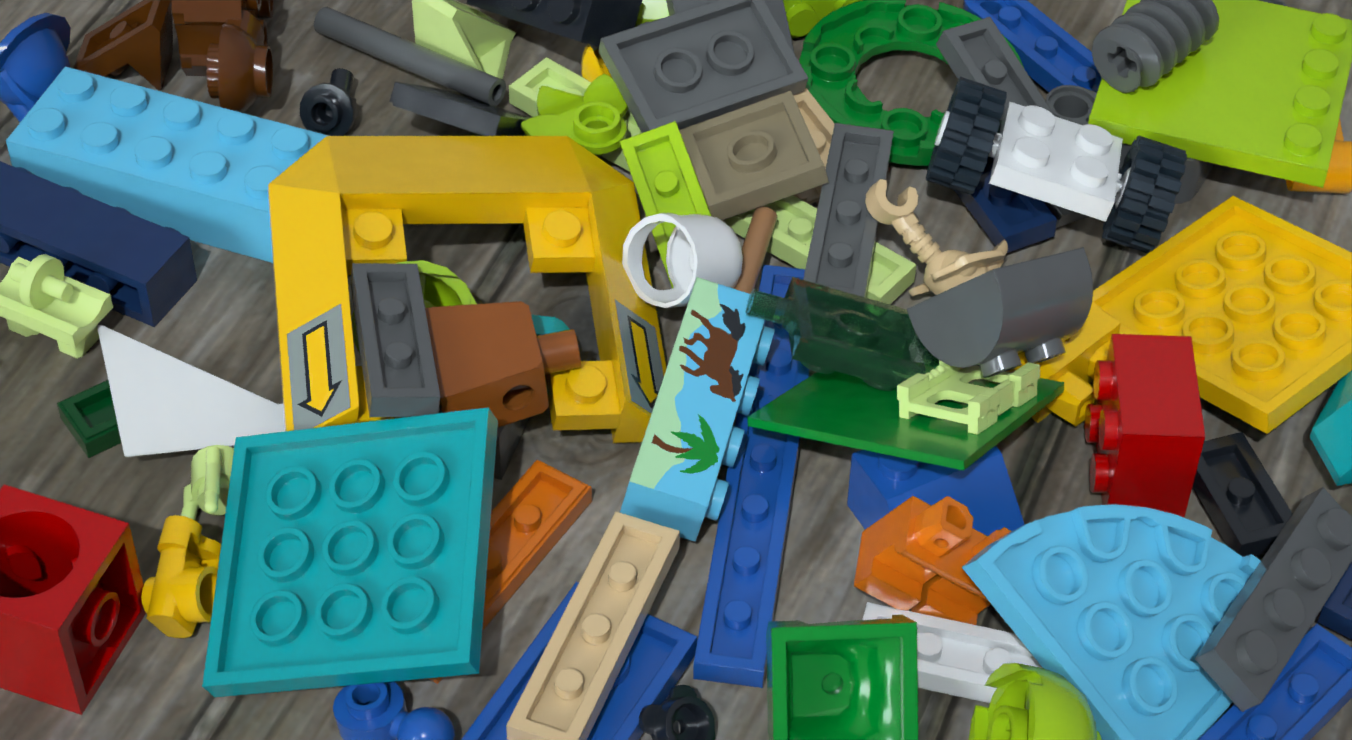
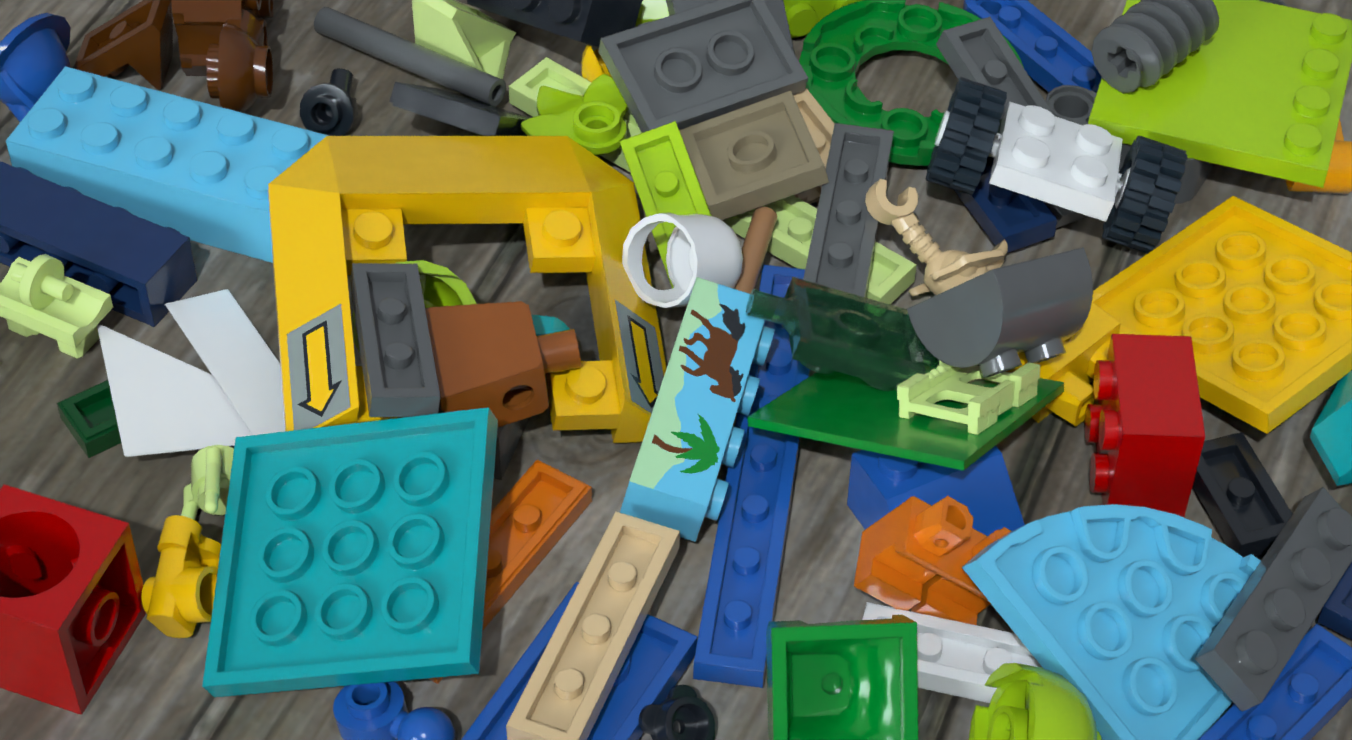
none -> white sticker [165,289,285,435]

